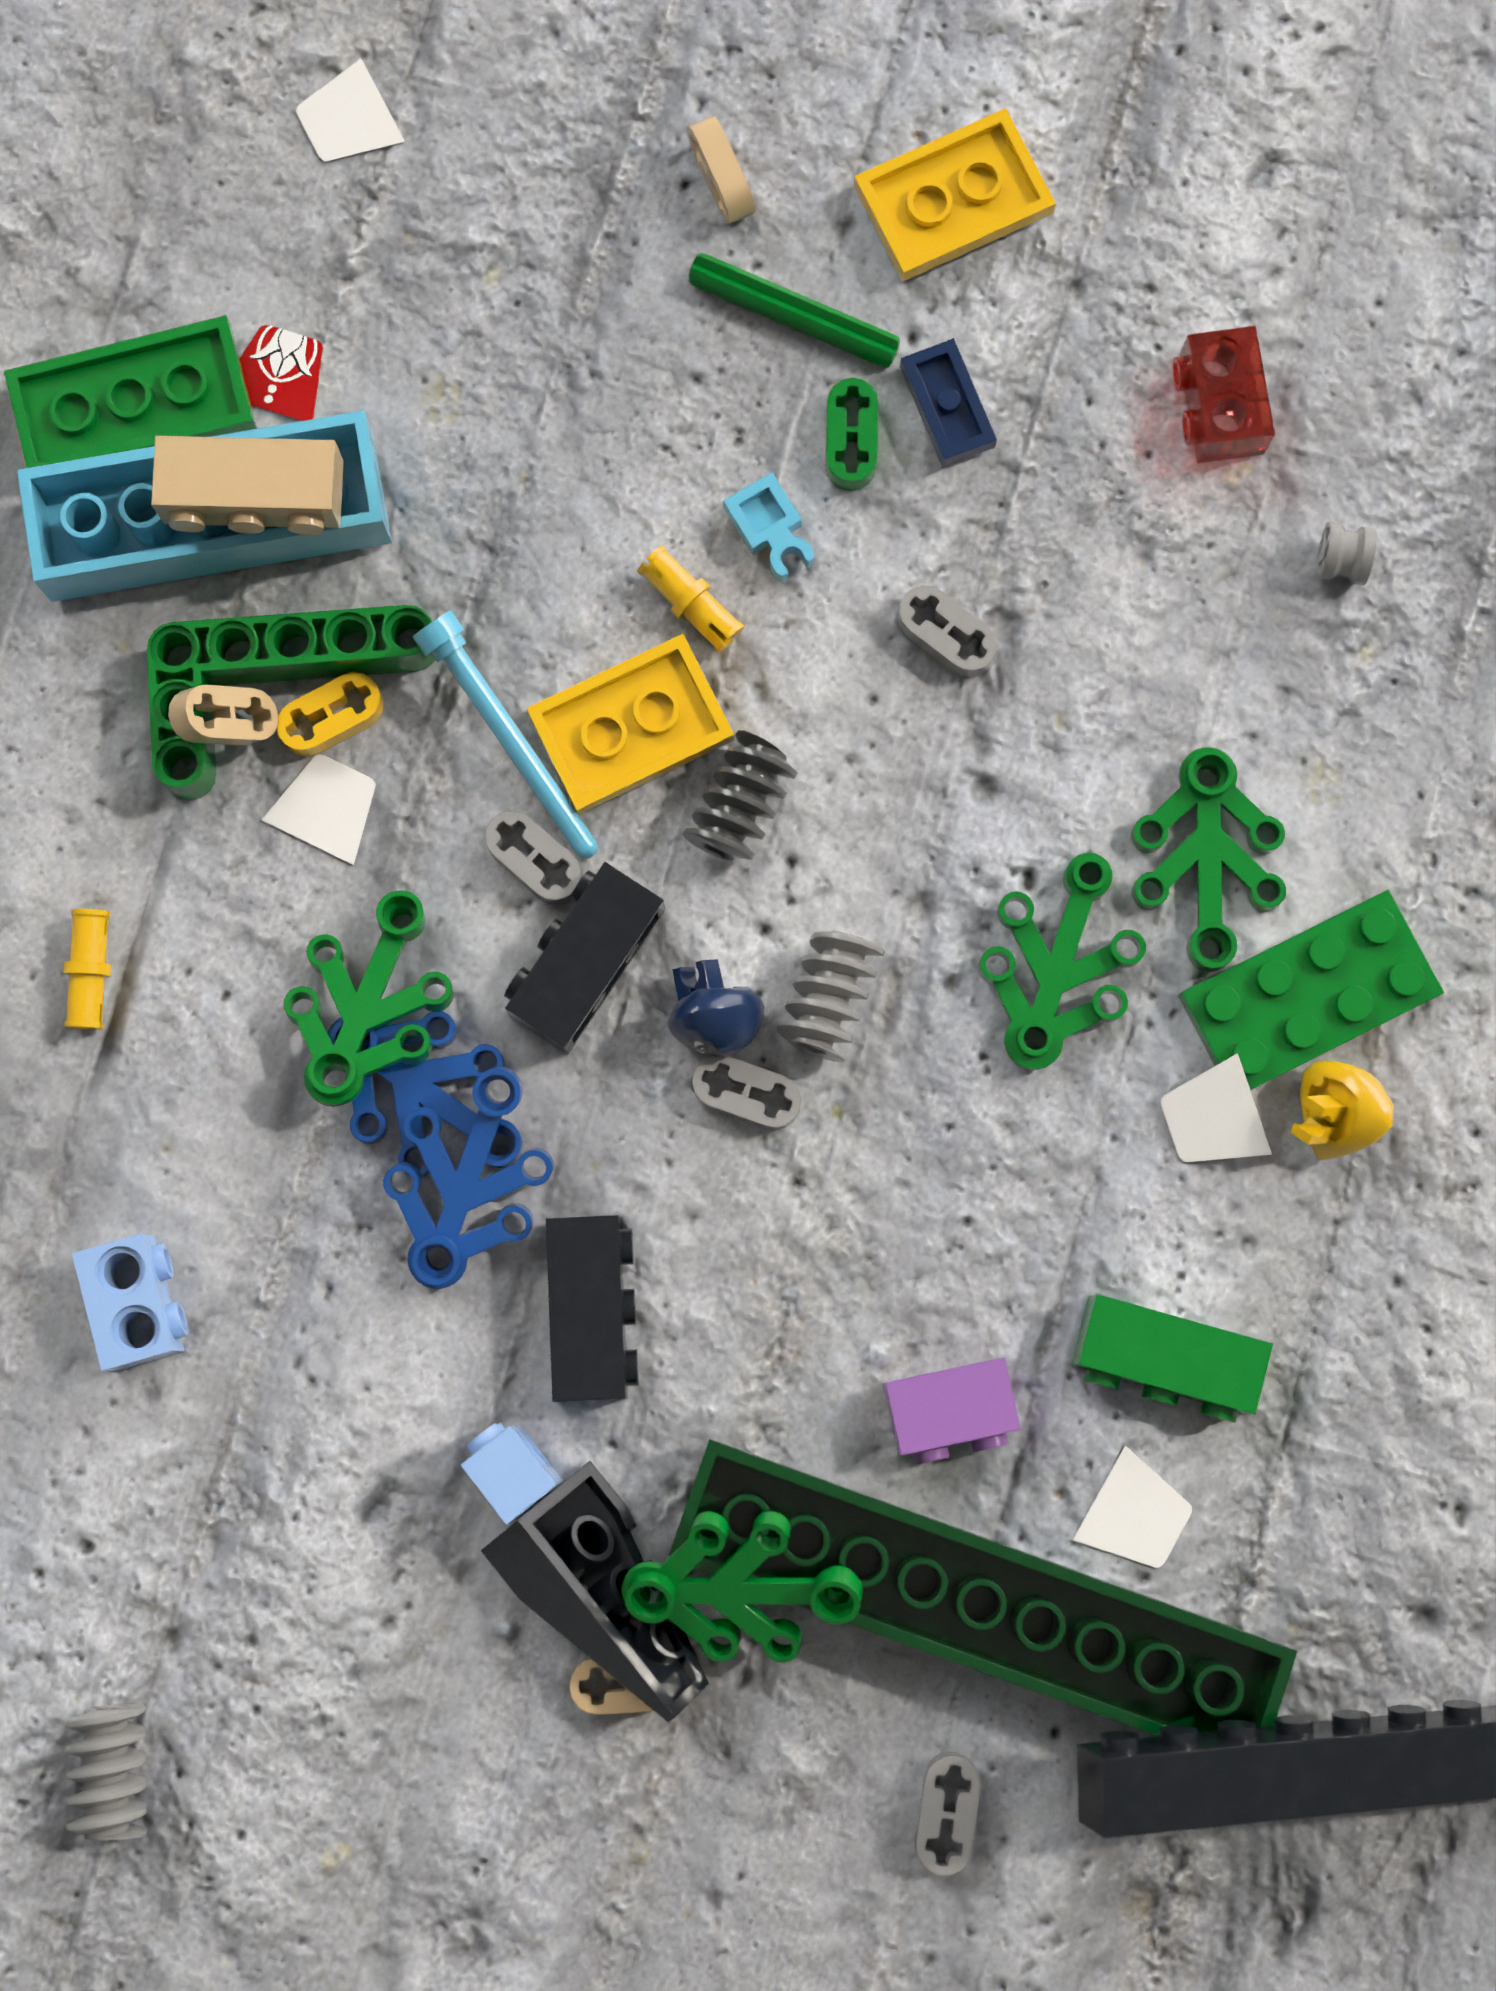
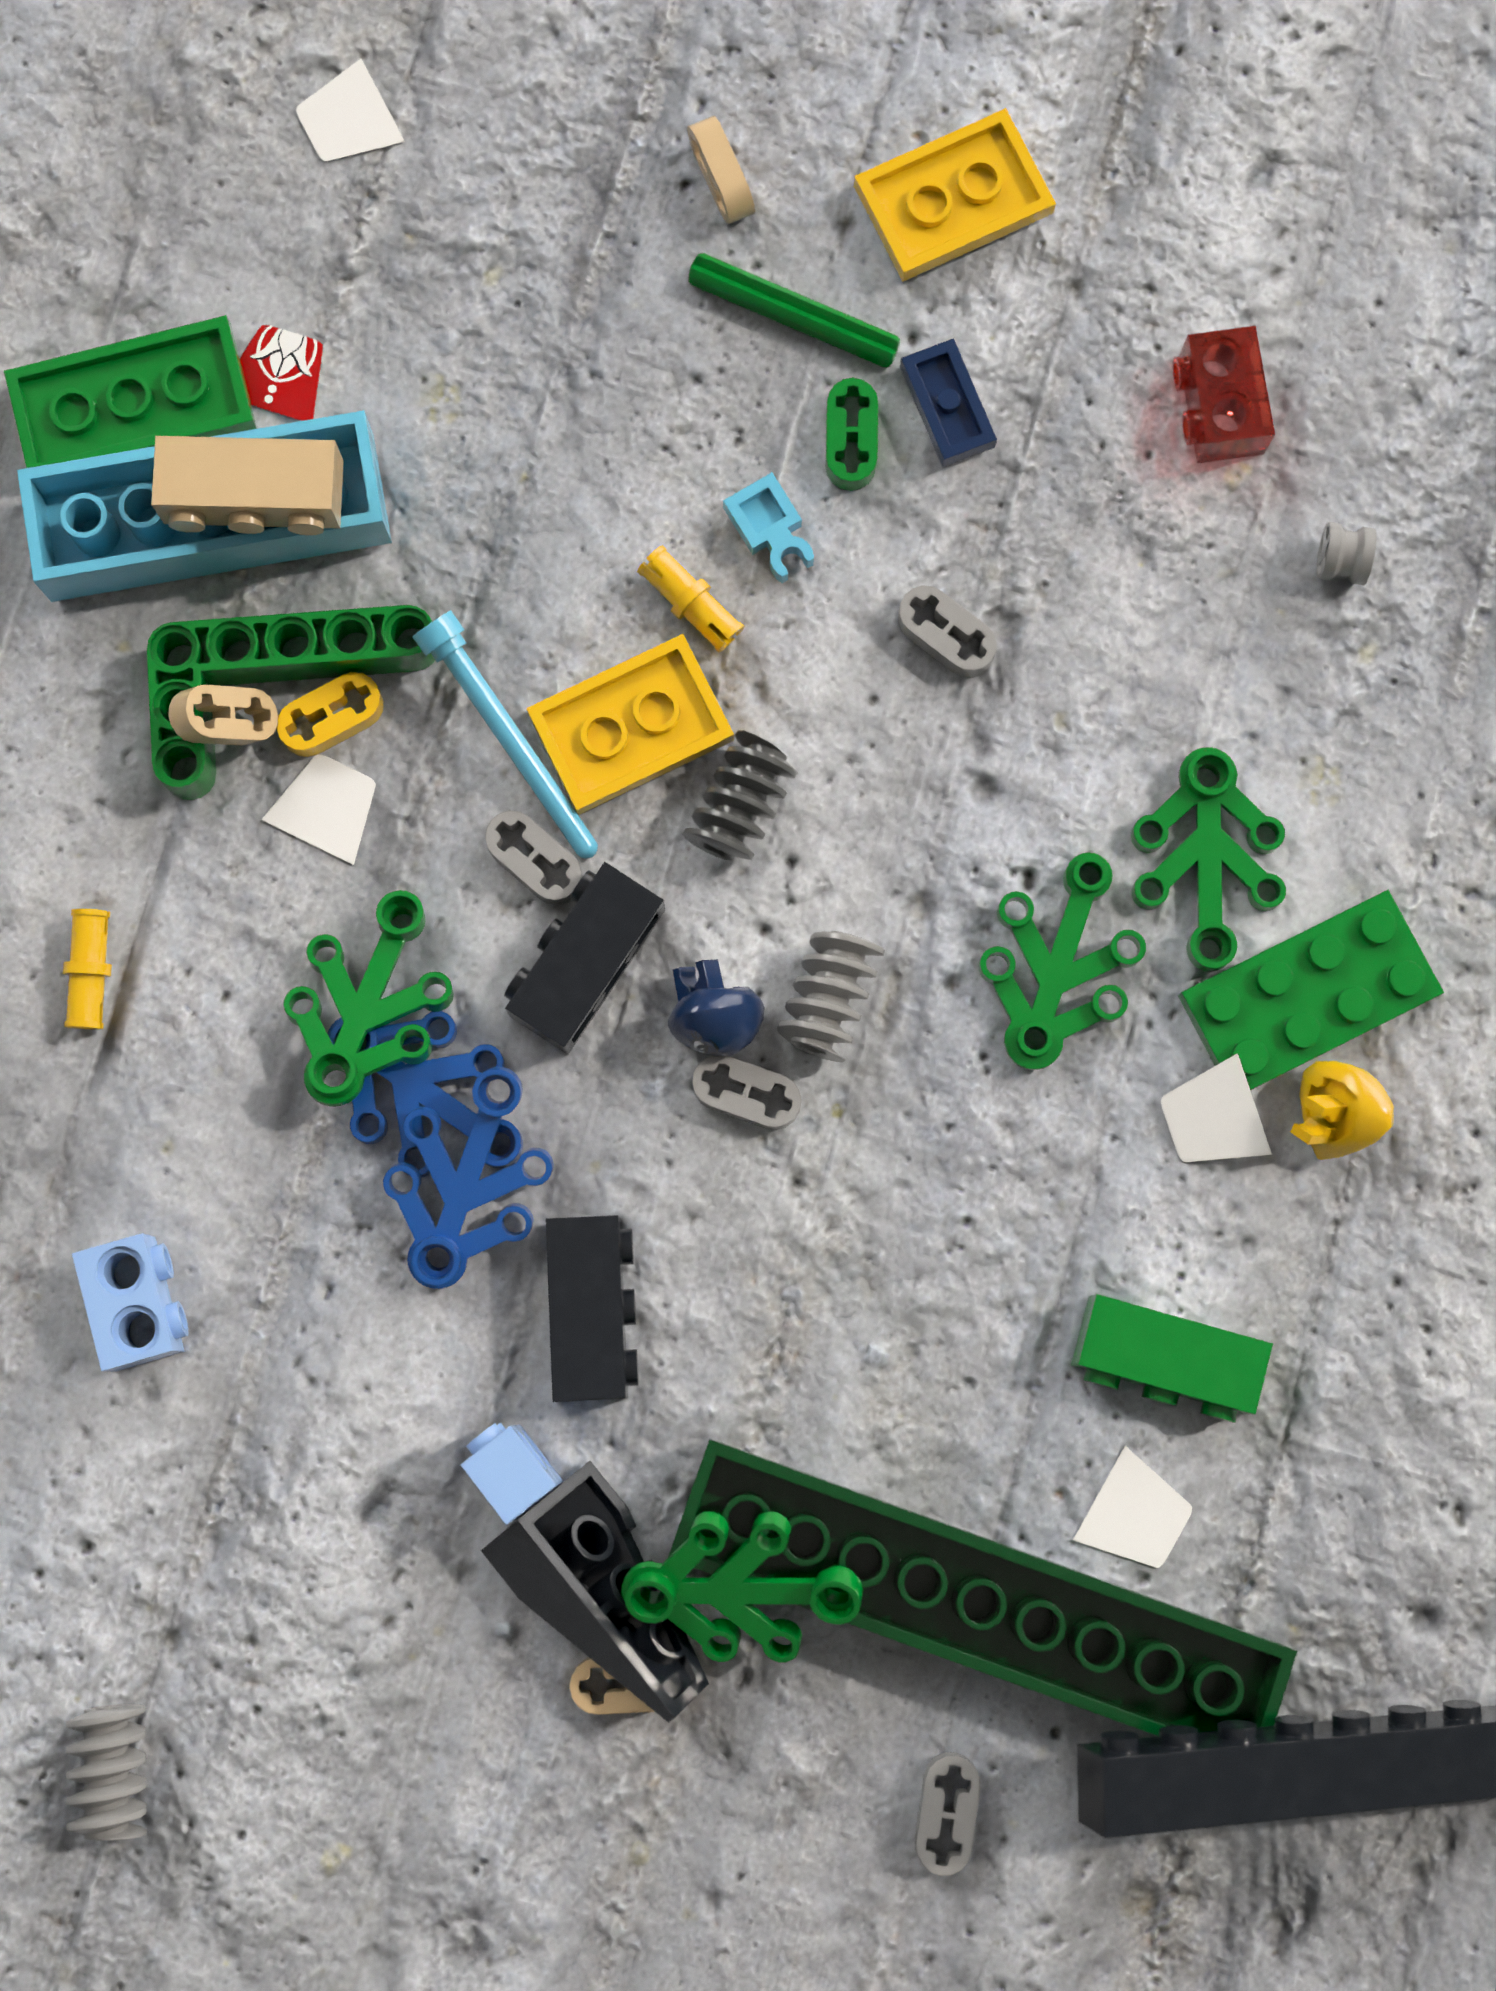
medium lavender brick [883,1357,1021,1464] -> none

